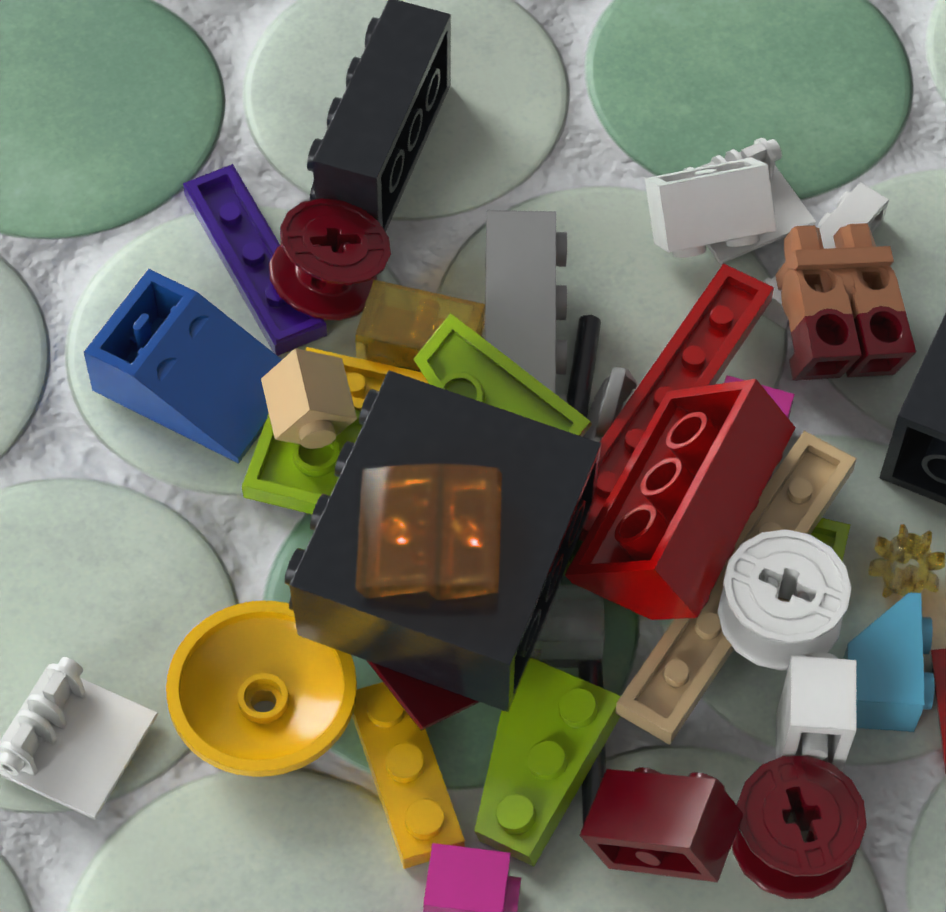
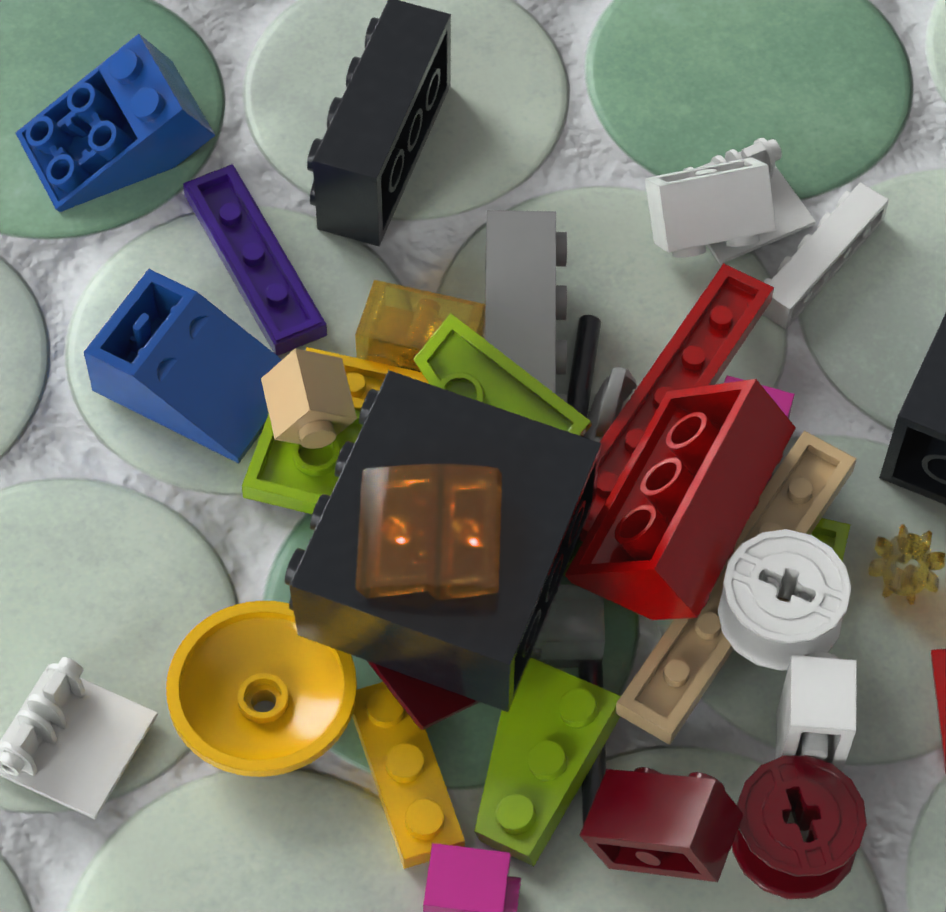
dark red piece [269,198,391,321] -> none
hips [775,223,916,381] -> none
medium azure slope [843,592,935,732] -> none
none -> blue slope [15,33,216,212]

